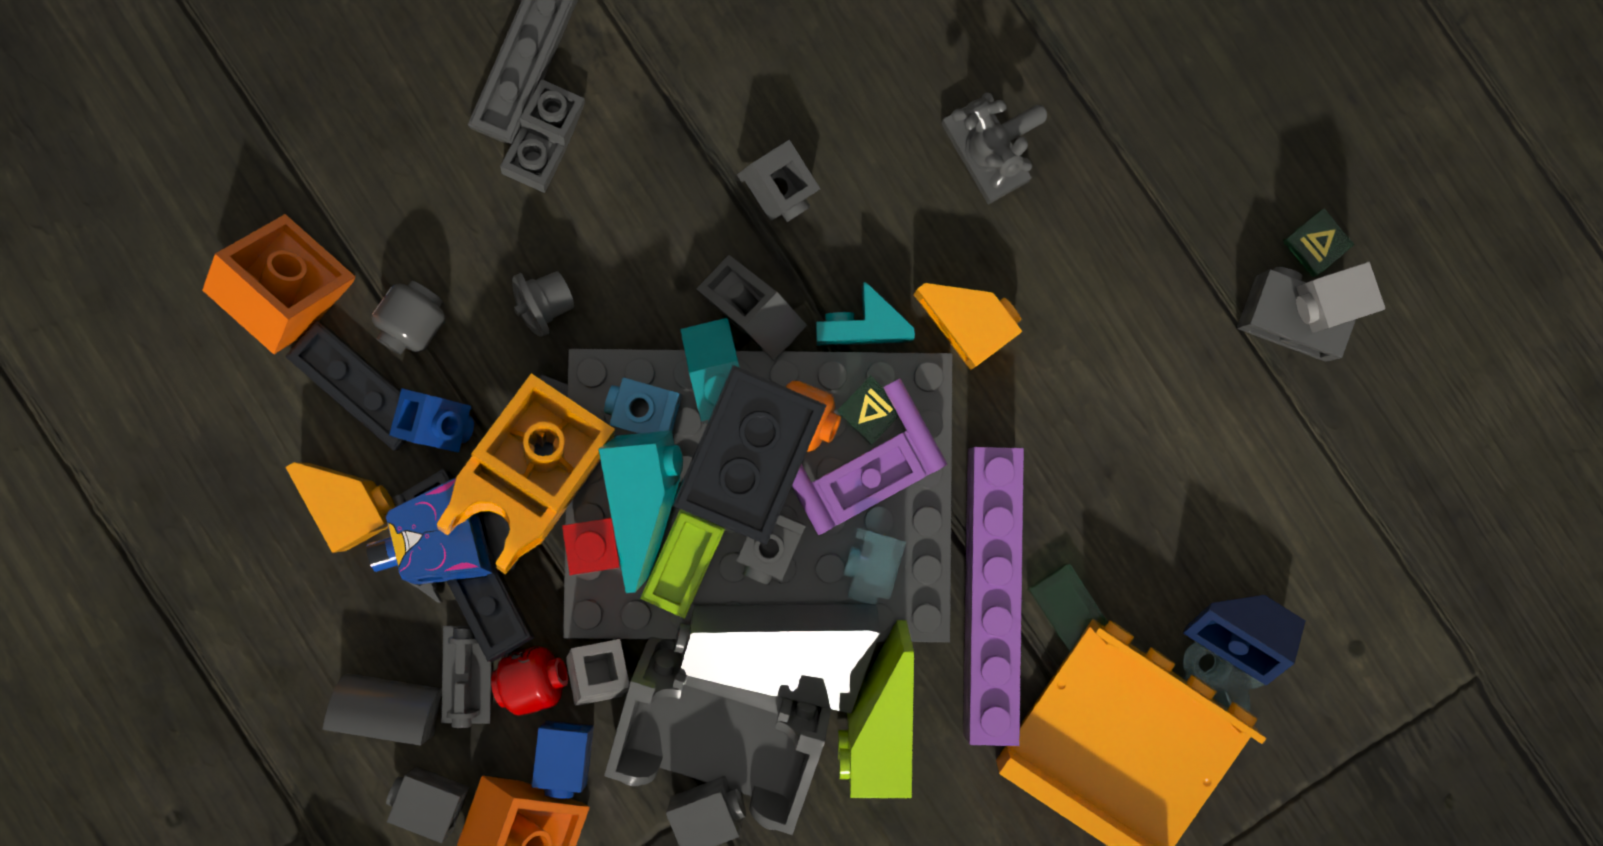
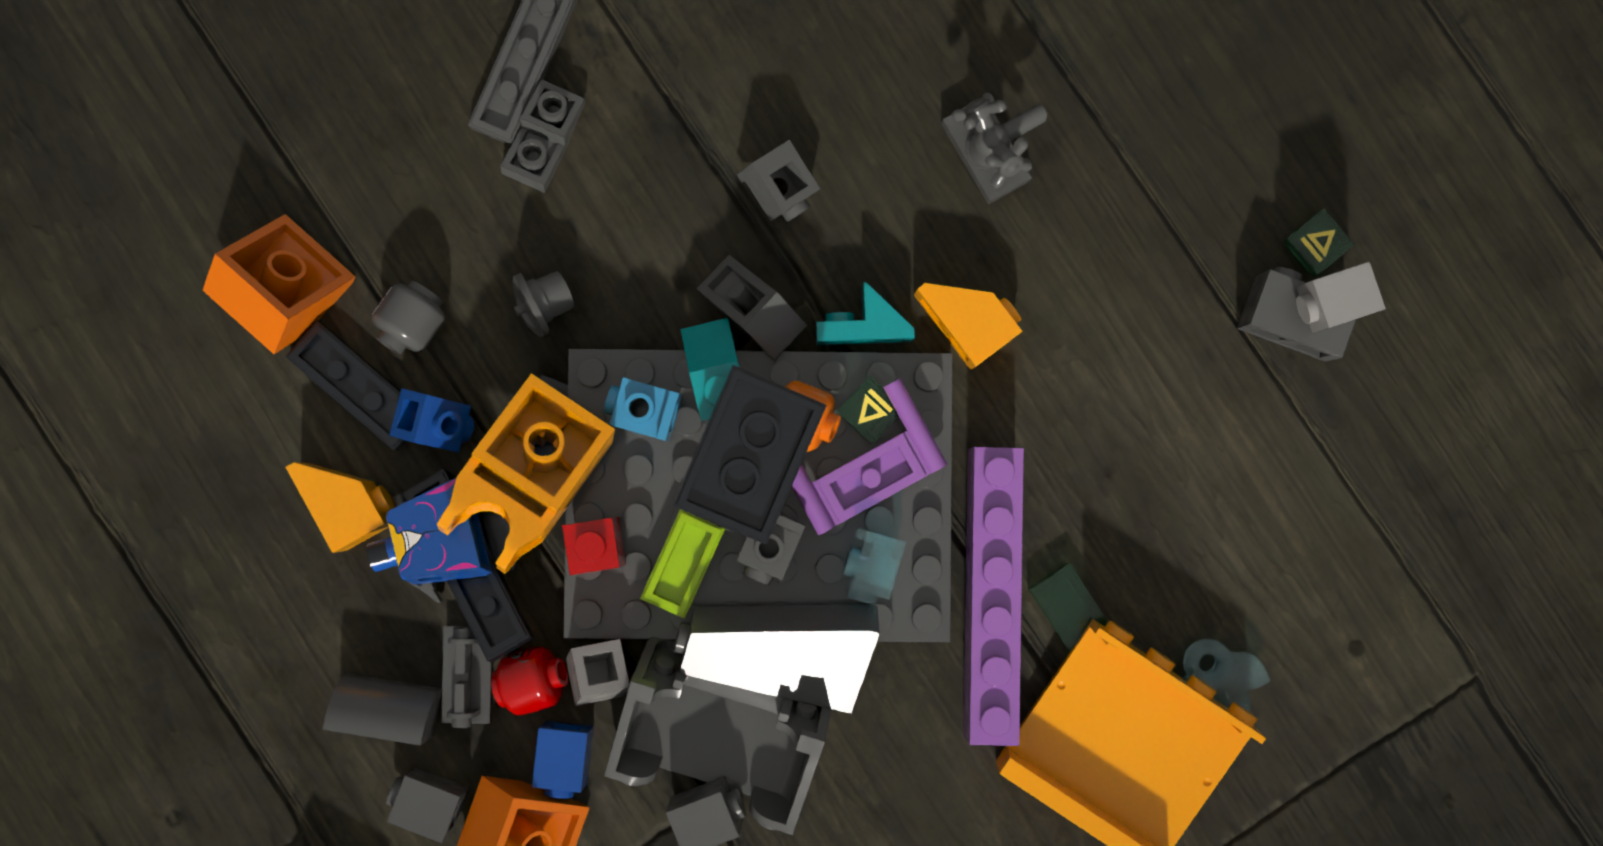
teal slope [599,430,683,593] -> none
lime slope [838,620,914,798] -> none
dark blue slope [1183,595,1306,685] -> none

